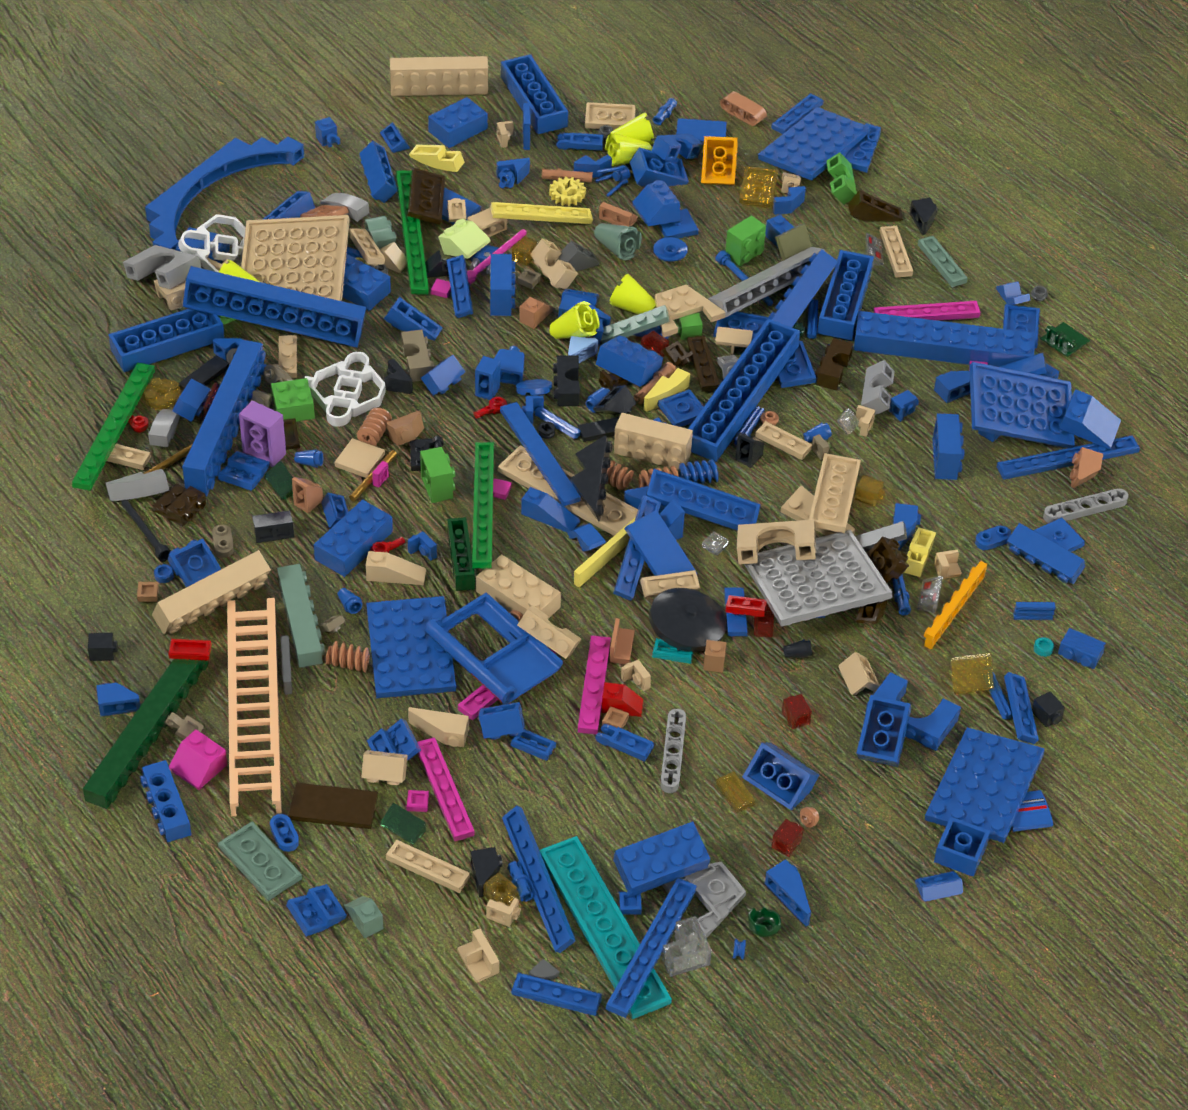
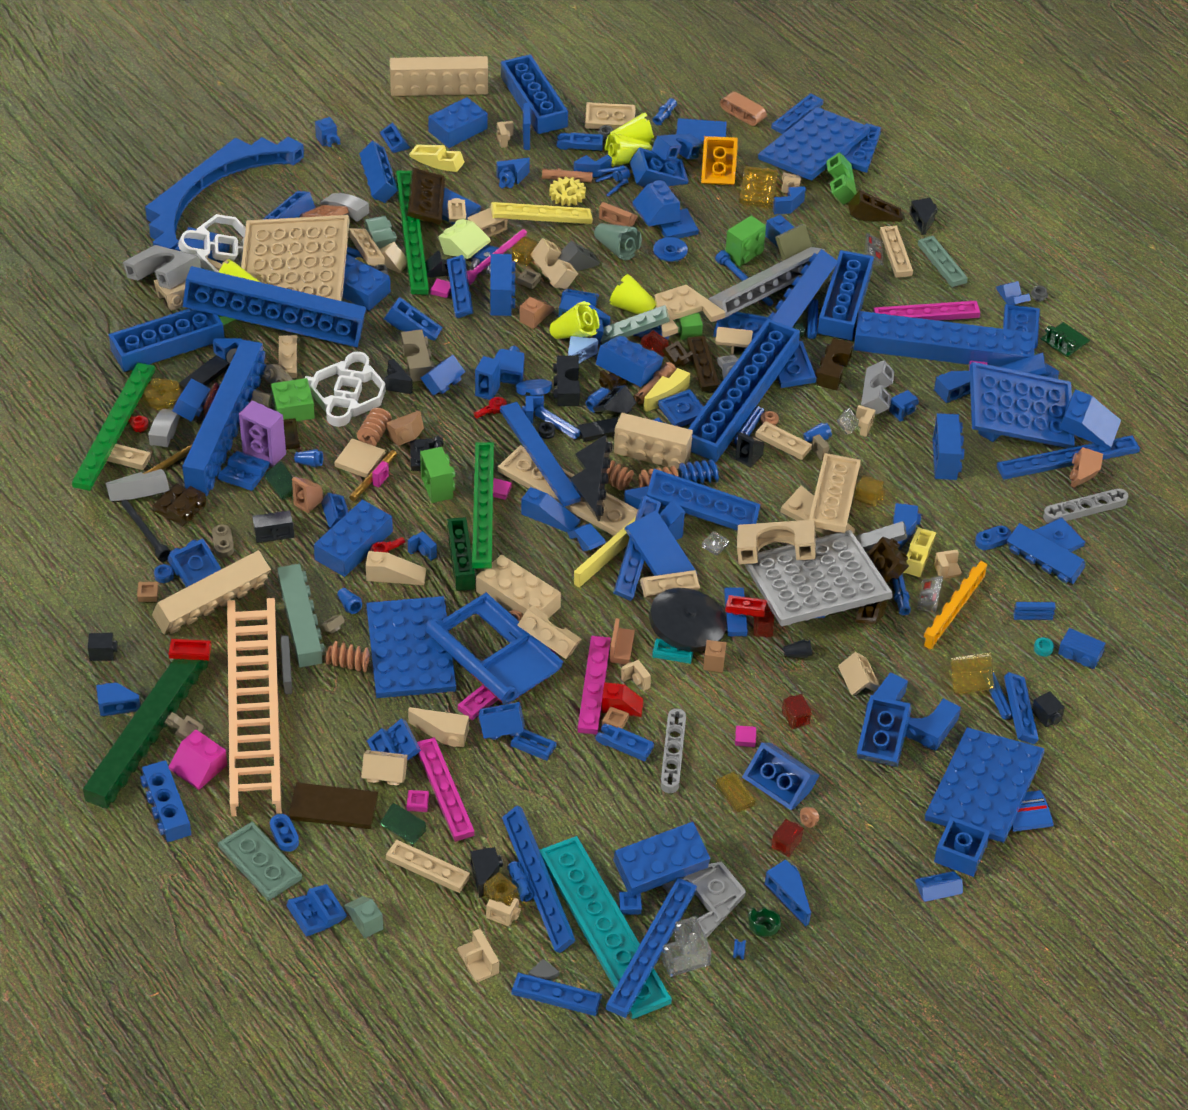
none -> dark pink tile [735,725,756,747]

